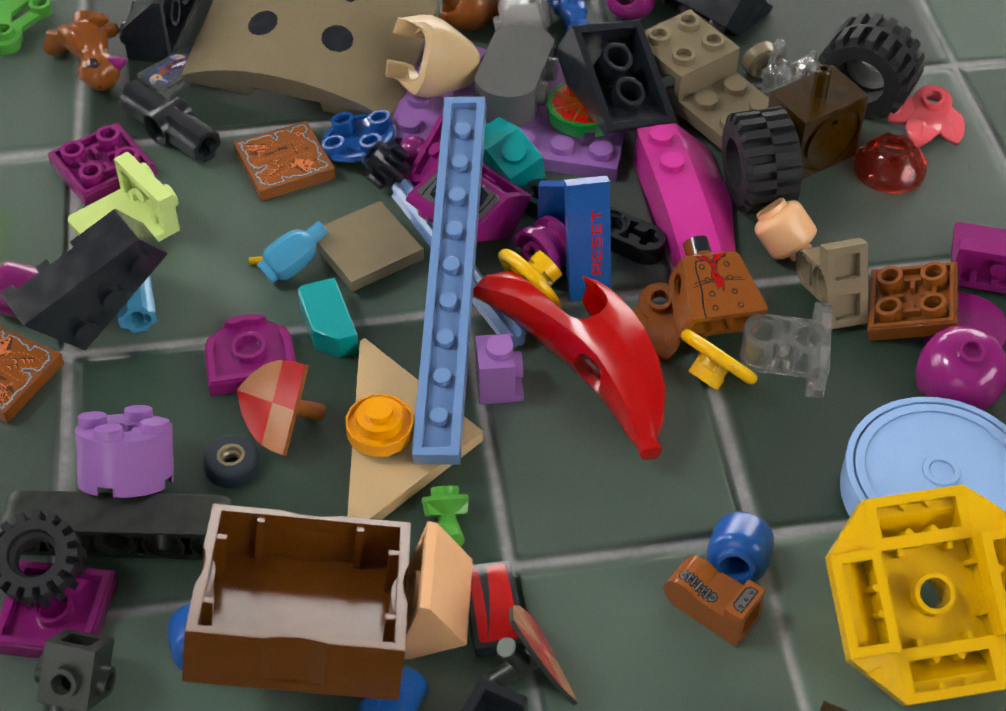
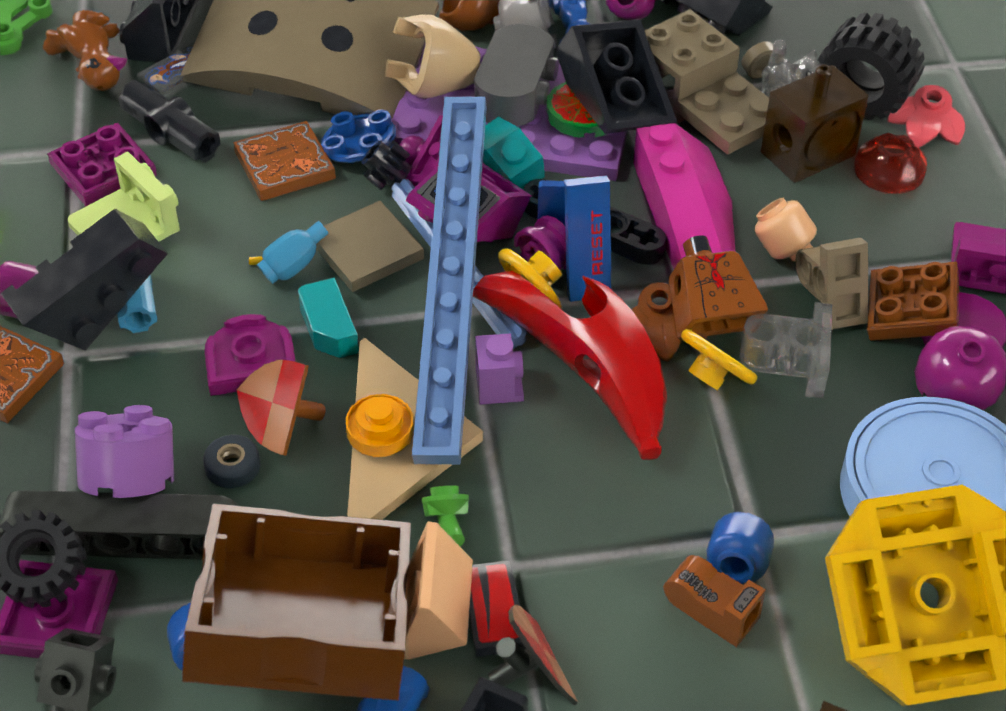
black tyre [722,106,803,214] -> none

